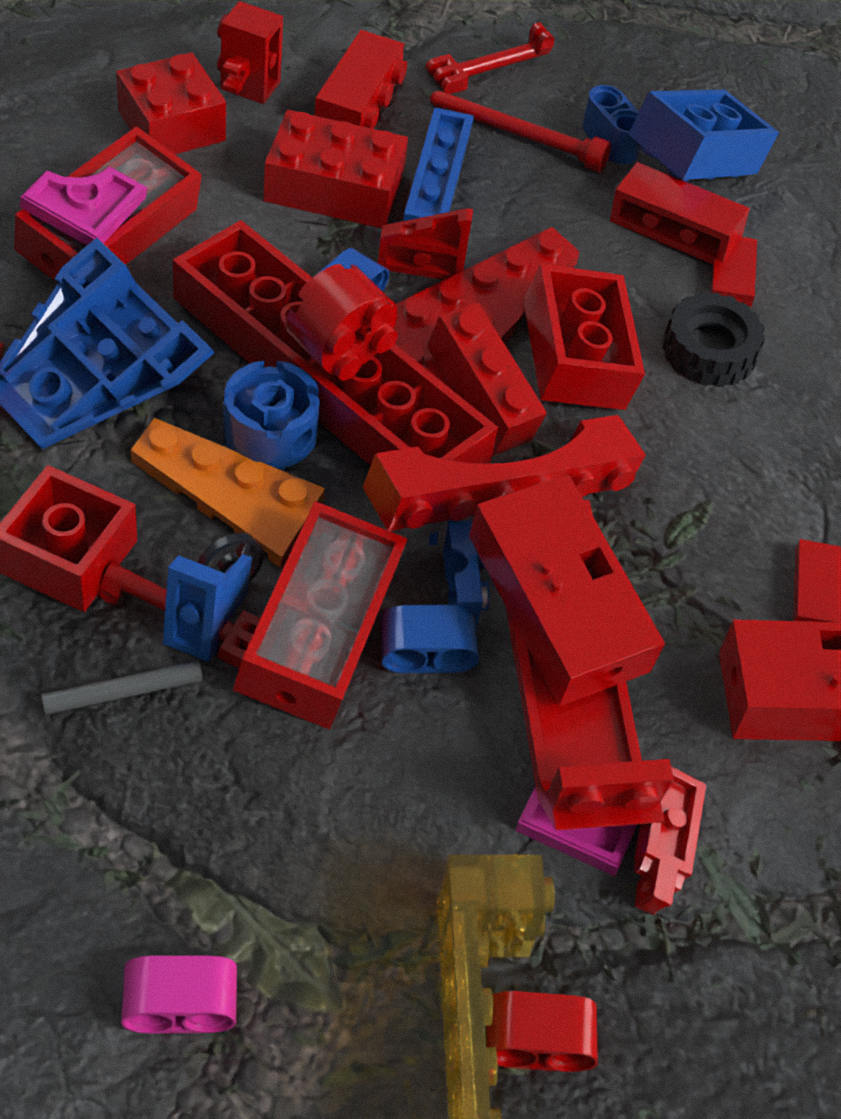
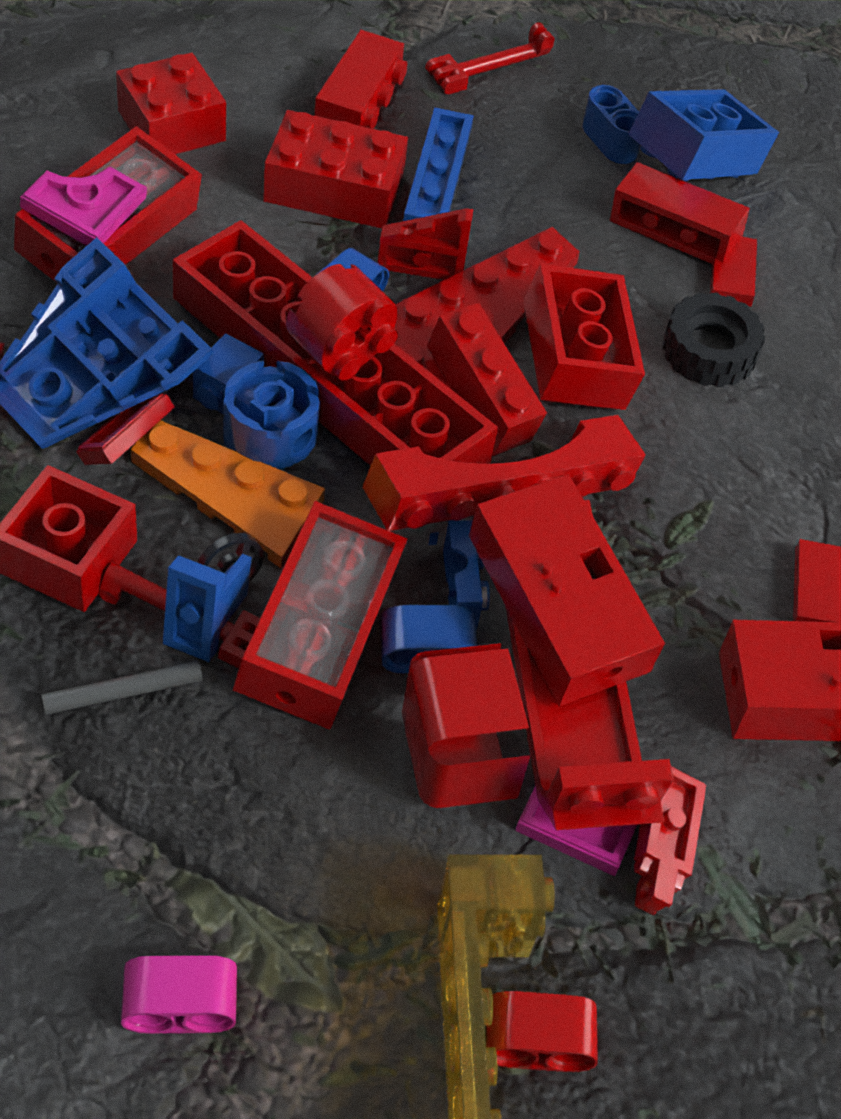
red brick [217,1,284,105] -> none
red piece [430,91,612,173] -> none
none -> red tile [76,393,175,465]
none -> blue brick [193,333,264,414]
none -> red piece [402,643,531,808]

